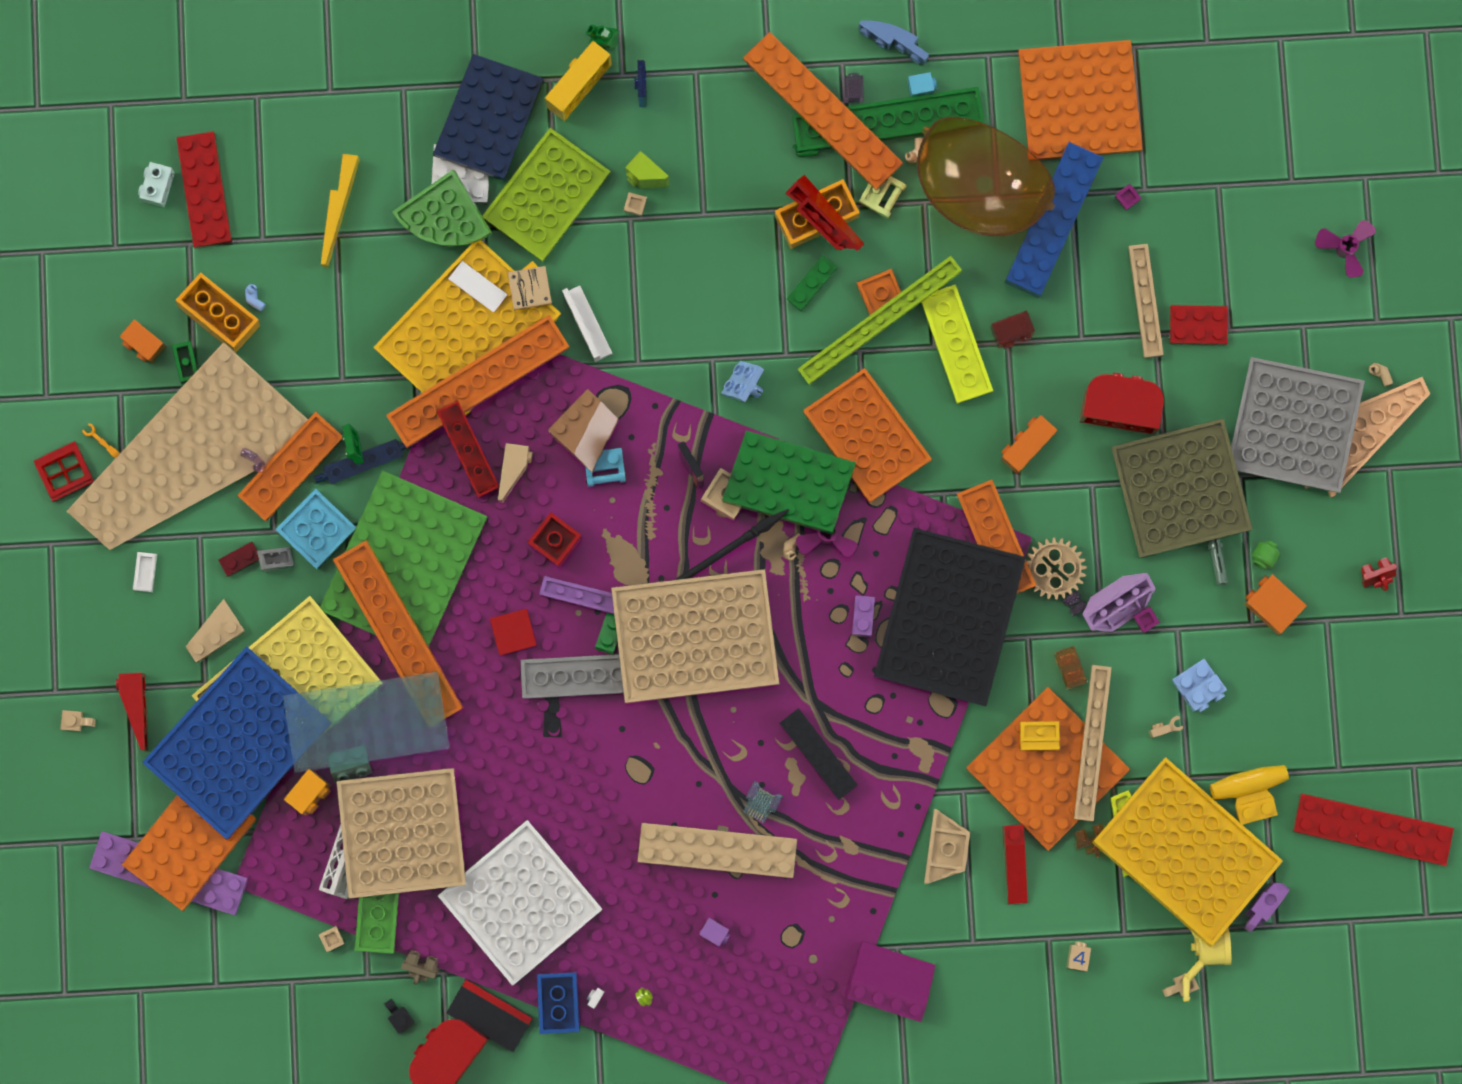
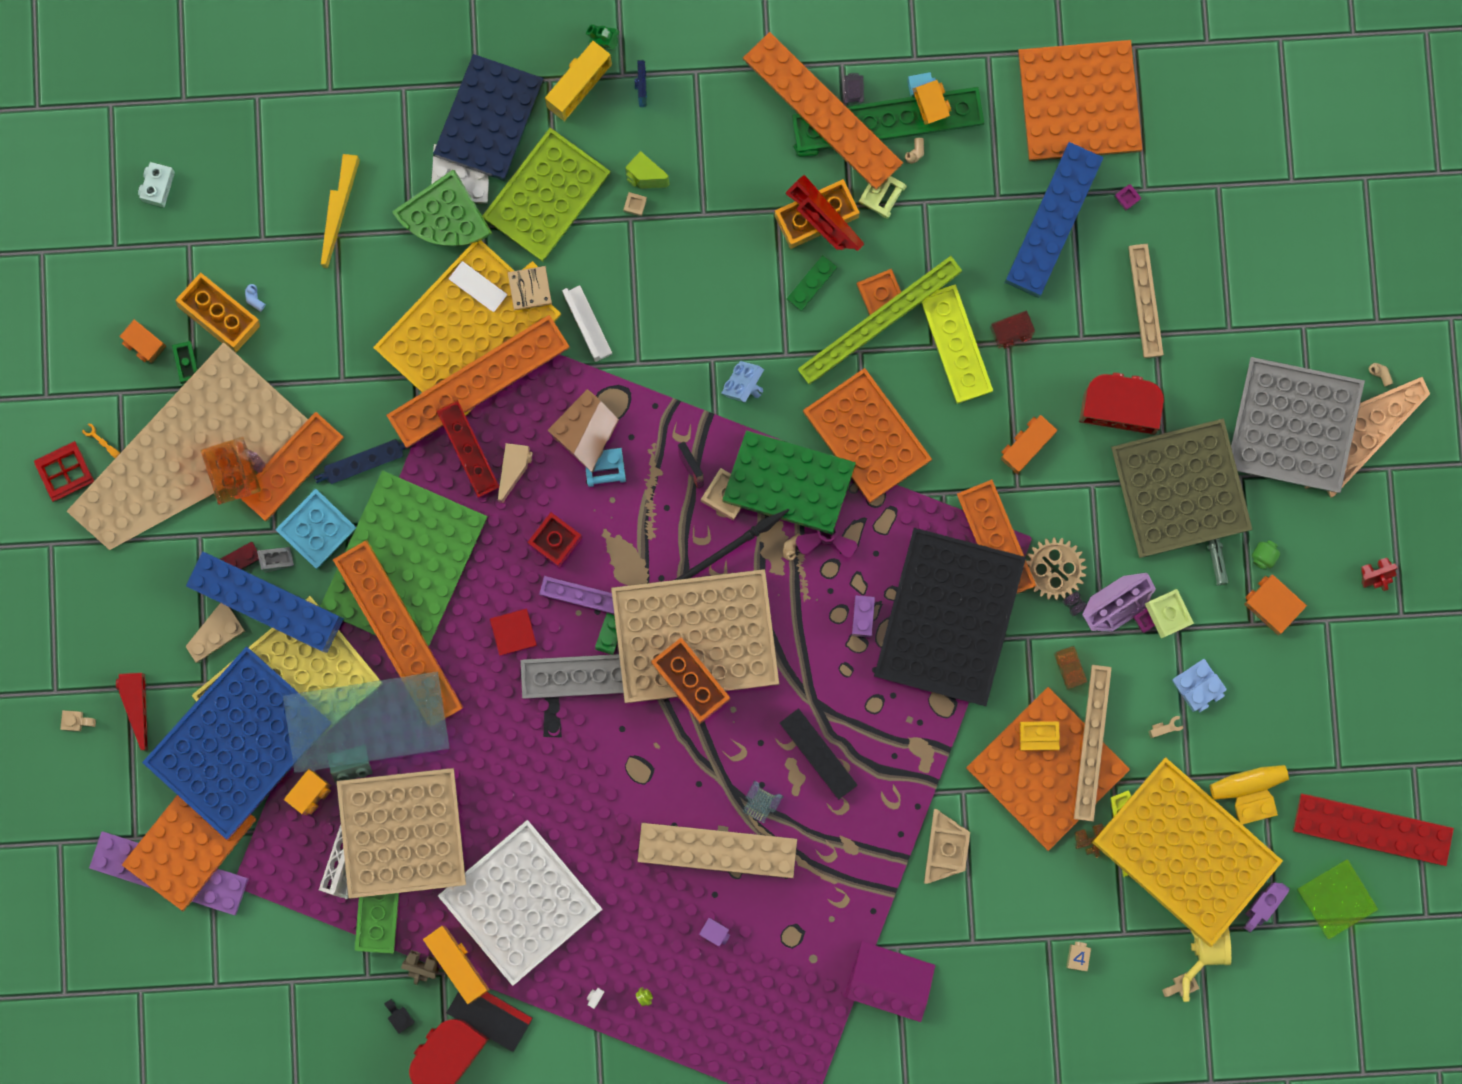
white tile [133,552,158,593] -> none
red plate [176,131,232,248] -> none
tan plate [319,926,345,952] -> none
green plate [342,423,364,465] -> none
blue brick [537,972,580,1034] -> none
medium blue slope [858,21,929,65] -> none
clear orange windscreen [917,117,1055,236] -> none
red slope [1002,824,1028,904] -> none
red plate [1170,305,1228,345] -> none
magenta piece [1315,220,1376,278] -> none
none -> blue brick [186,551,344,653]
none -> clear orange brick [200,437,261,505]
none -> light orange brick [423,926,490,1004]
none -> orange brick [651,637,730,724]
none -> light orange brick [912,80,951,124]
none -> yellowish green plate [1145,589,1194,639]
none -> clear neon green plate [1297,859,1378,940]

